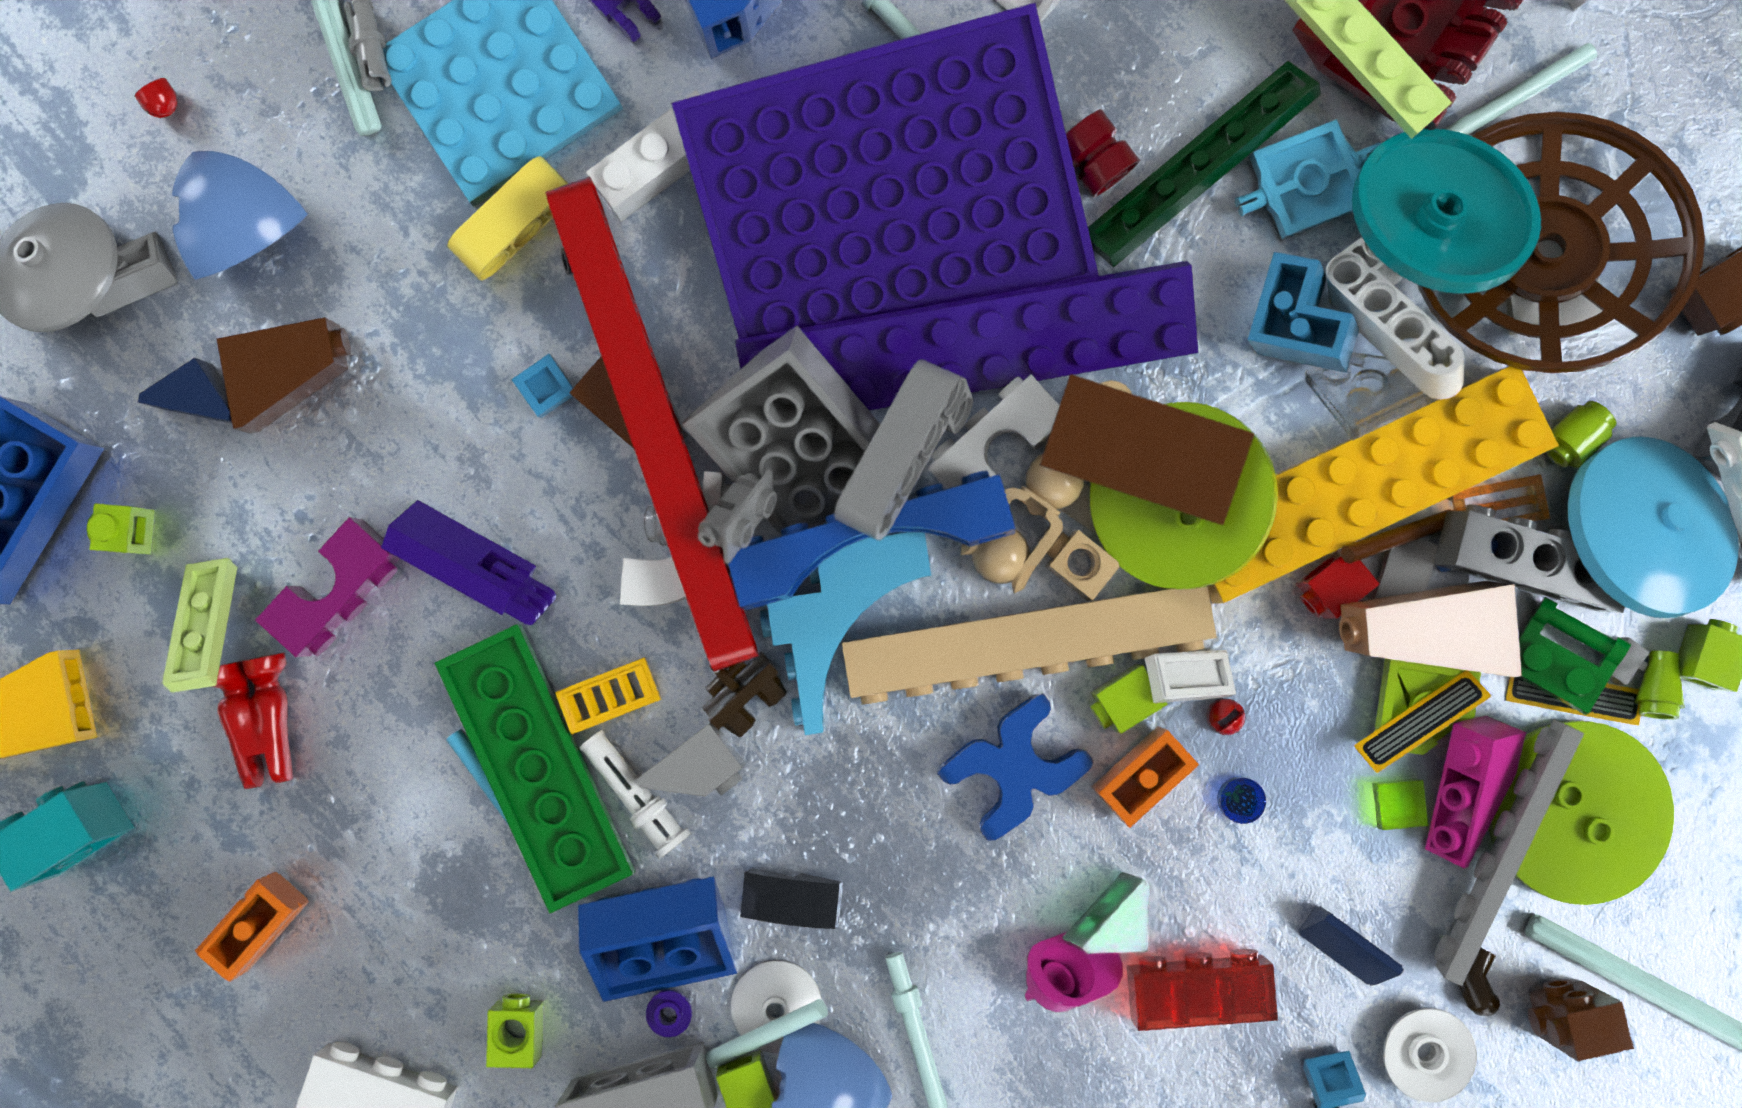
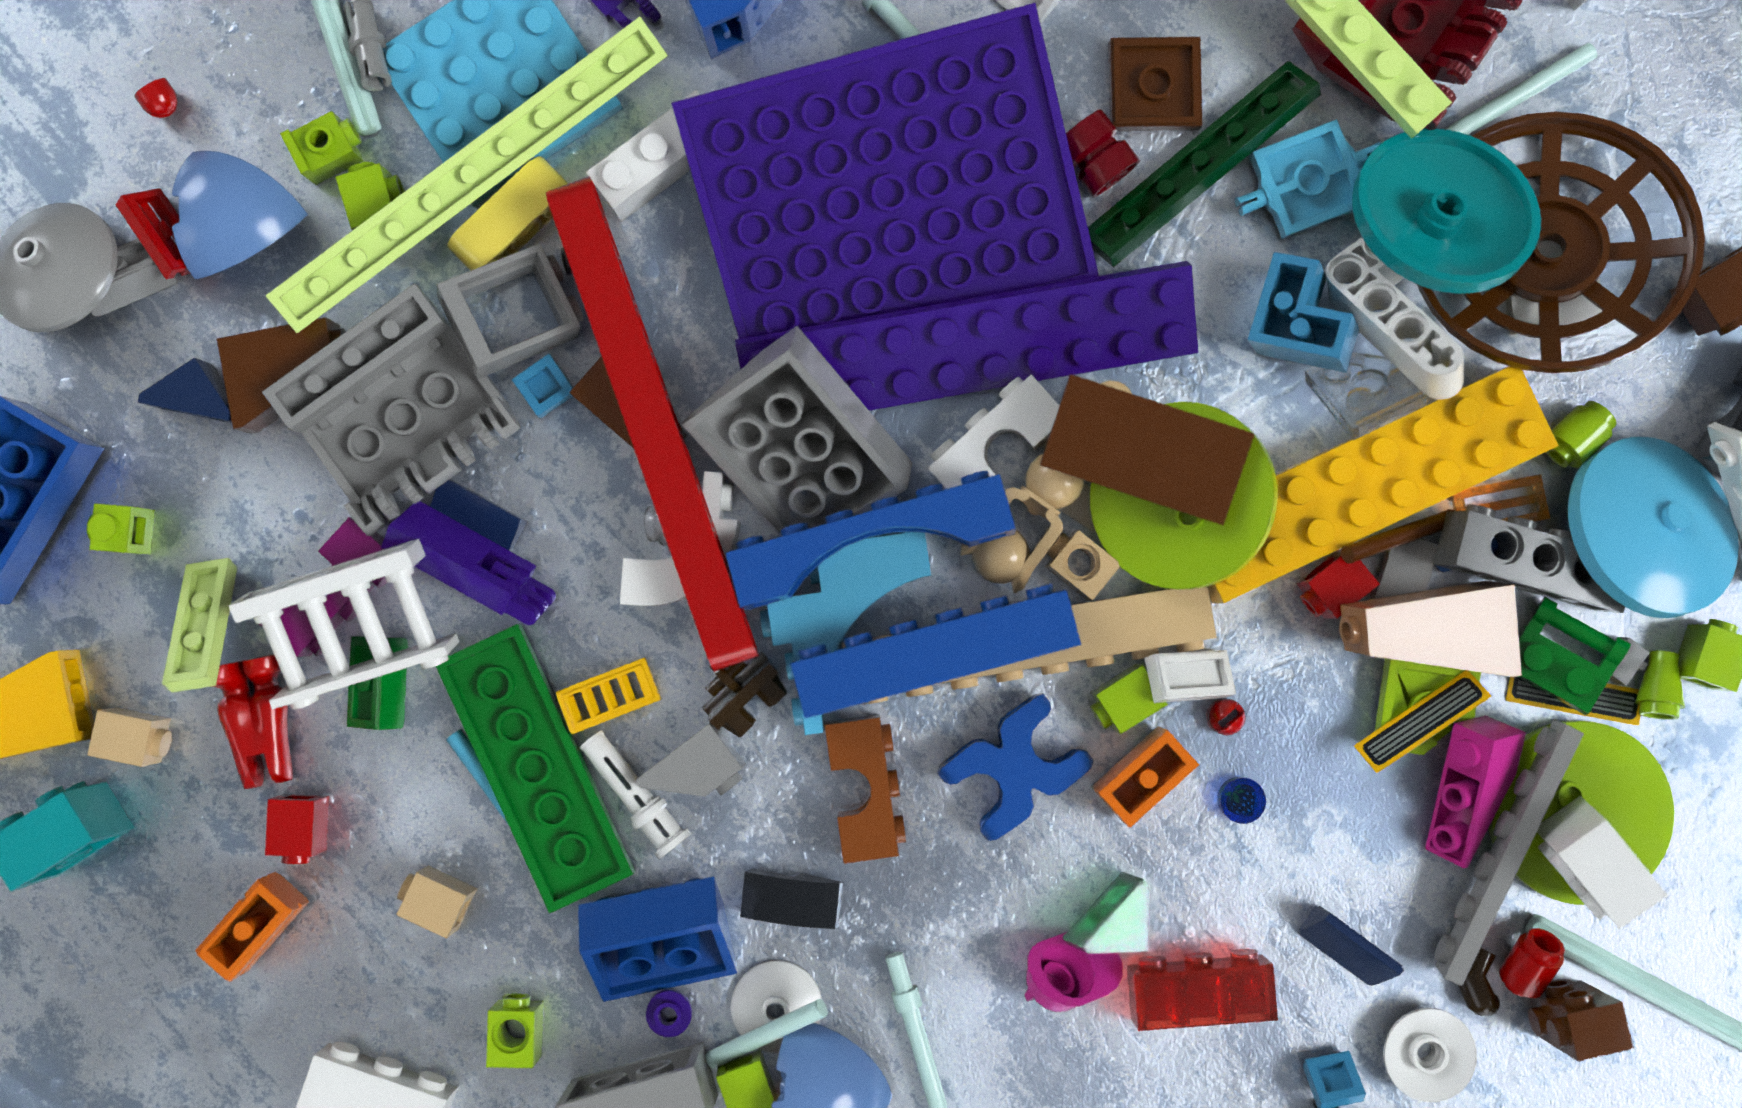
light grey hinge [698,469,777,564] -> none
light grey beam [834,359,973,541] -> none
clear neon green tile [1372,778,1428,830] -> none
none -> tan brick [87,707,172,767]
none -> red tile [115,188,190,280]
none -> white fence [228,539,459,710]
none -> light grey slope [262,283,521,536]
none -> yellowish green plate [265,17,668,333]
none -> red brick [265,794,329,864]
none -> lime brick [280,111,364,185]
none -> lime brick [335,162,405,230]
none -> green slope [347,636,408,730]
none -> tan brick [396,865,478,939]
none -> dark blue slope [430,479,528,552]
none -> light grey window [437,243,583,379]
none -> blue brick [790,583,1081,719]
none -> dark orange arch [825,714,906,864]
none -> reddish brown tile [1108,37,1202,131]
none -> red brick [1499,928,1565,998]
none -> white brick [1537,796,1668,929]

